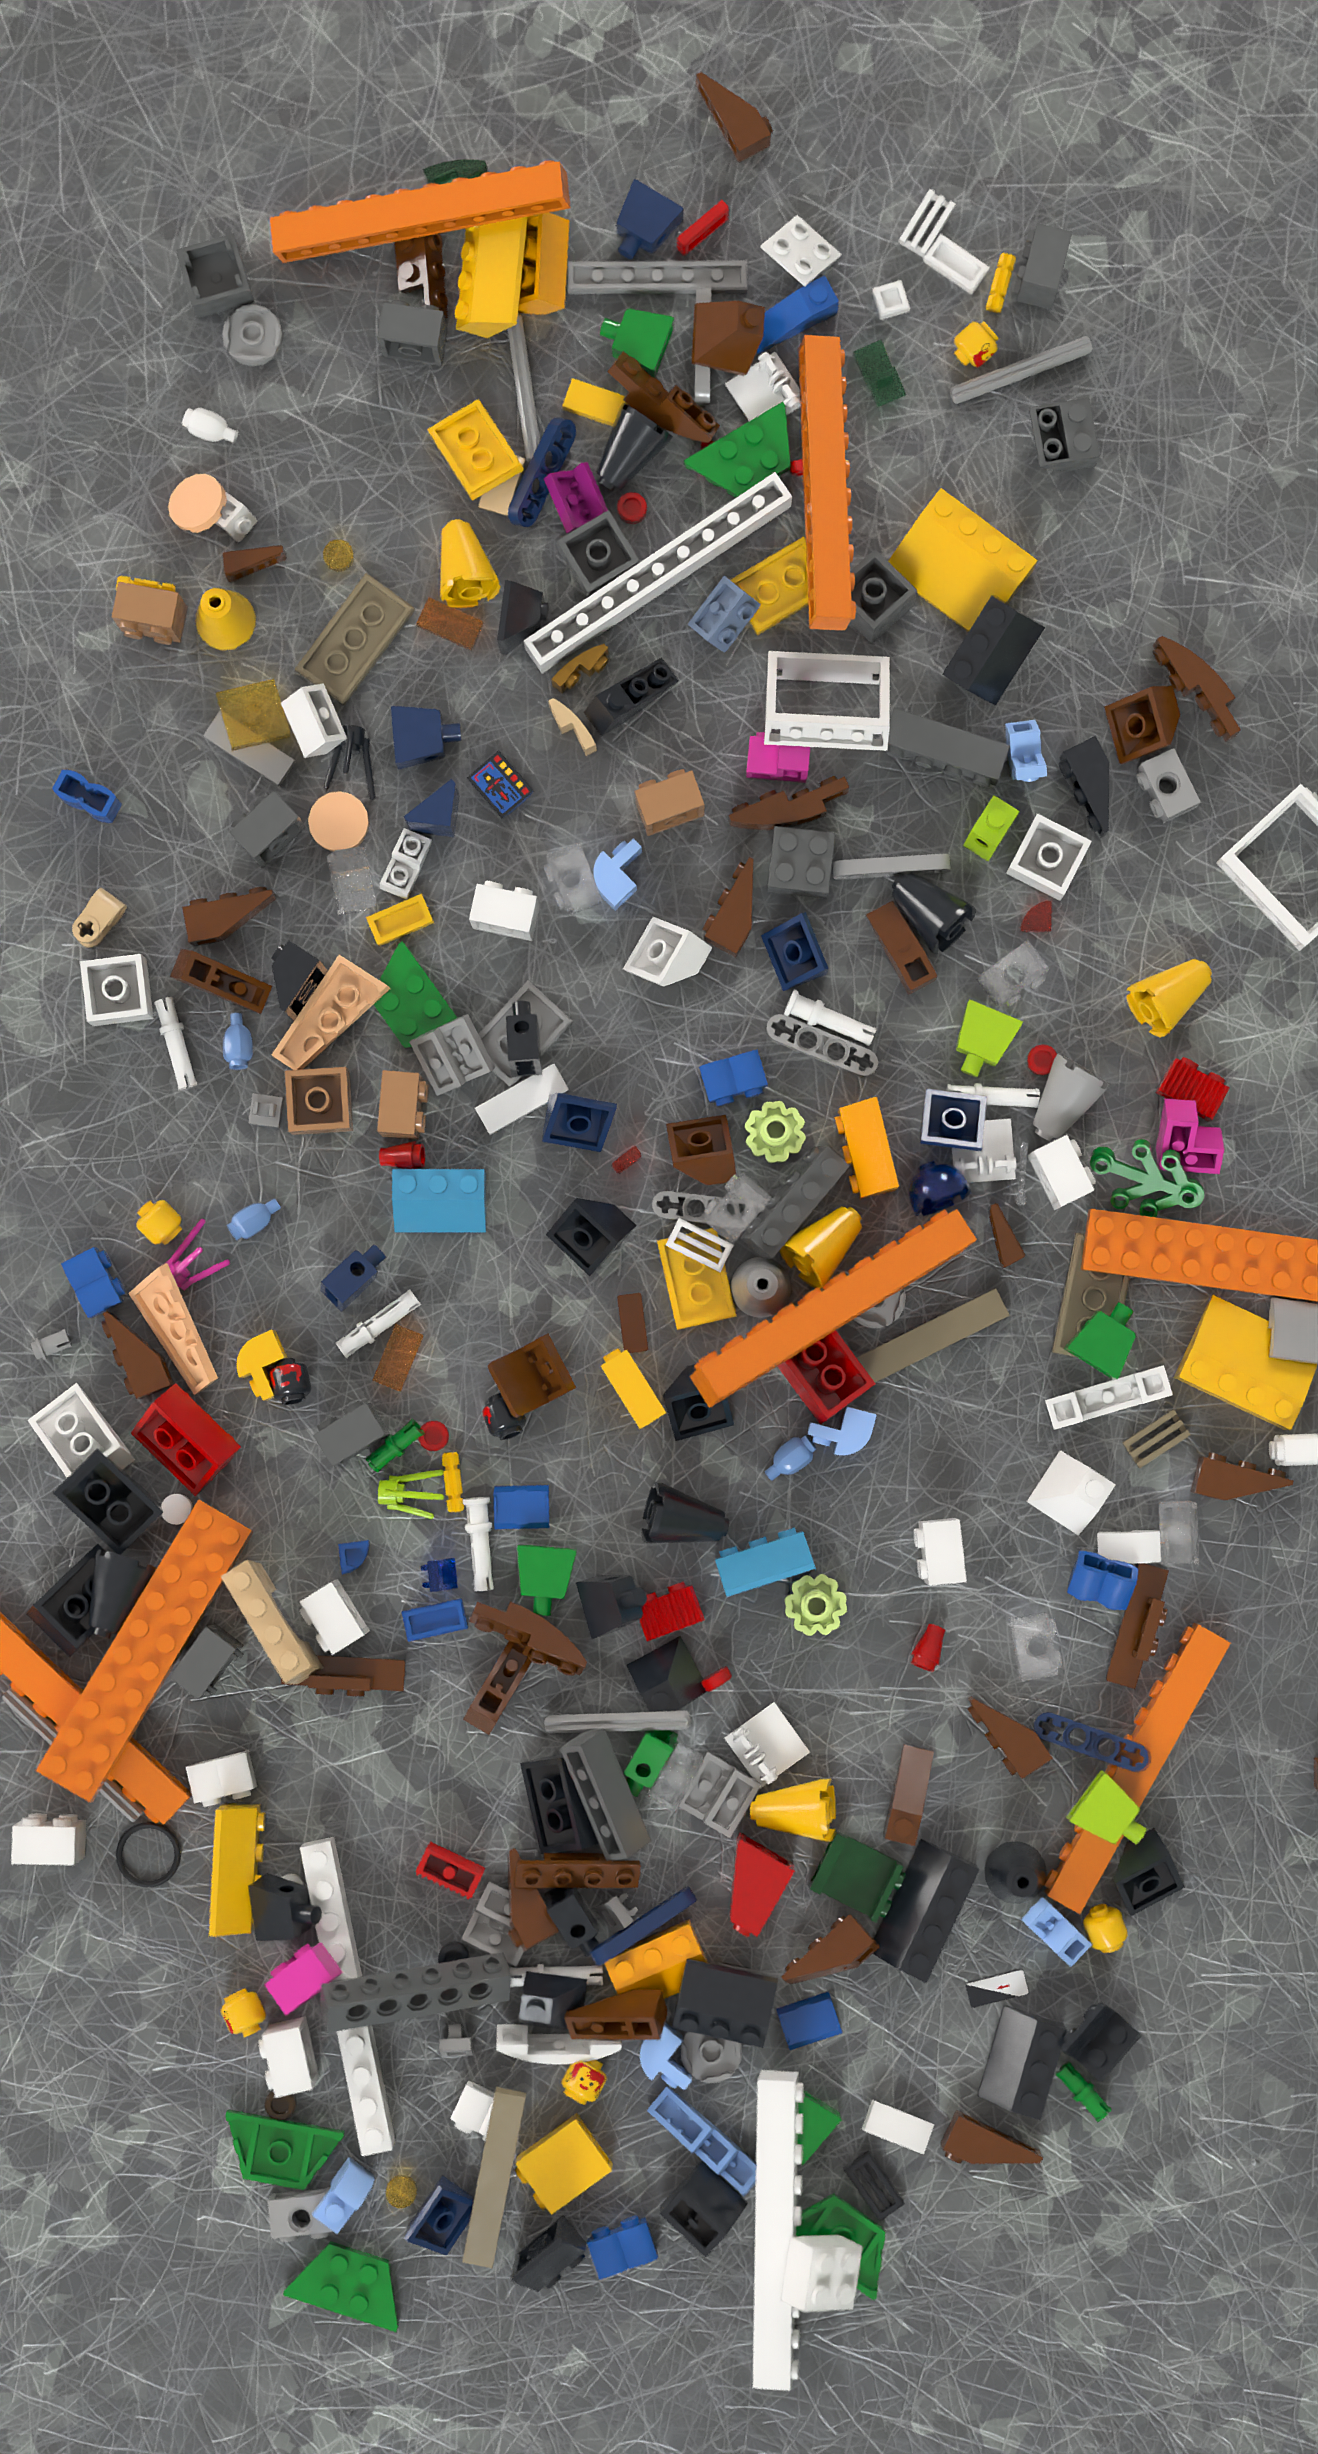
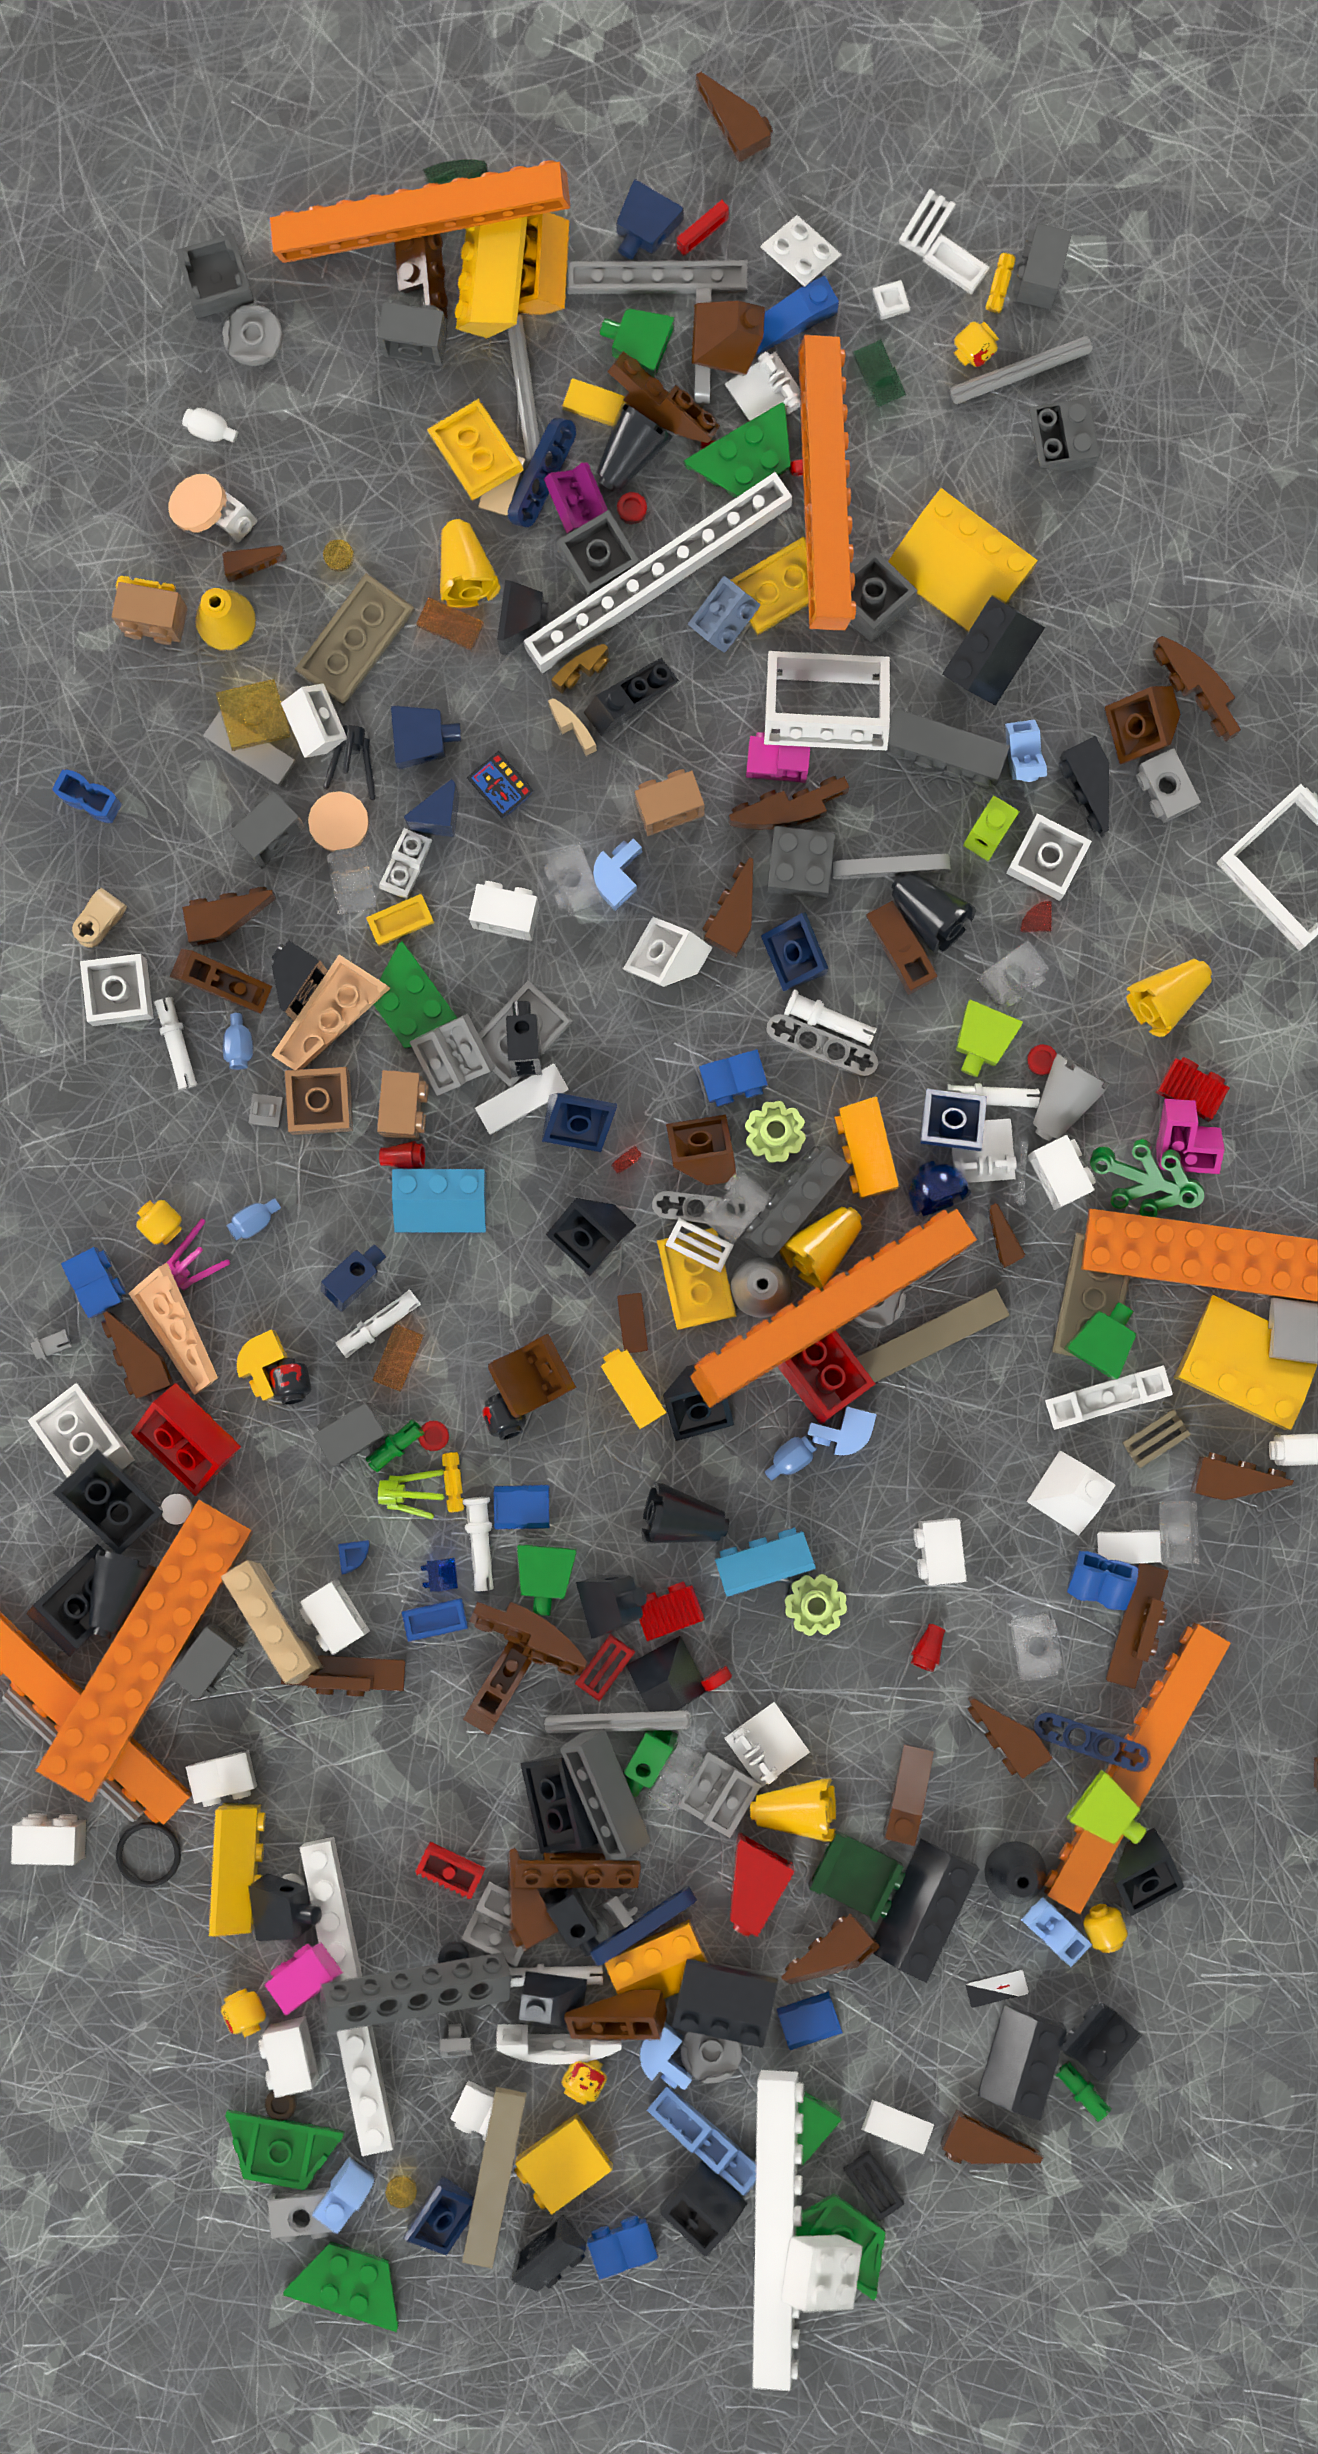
none -> red tile [575,1633,635,1702]

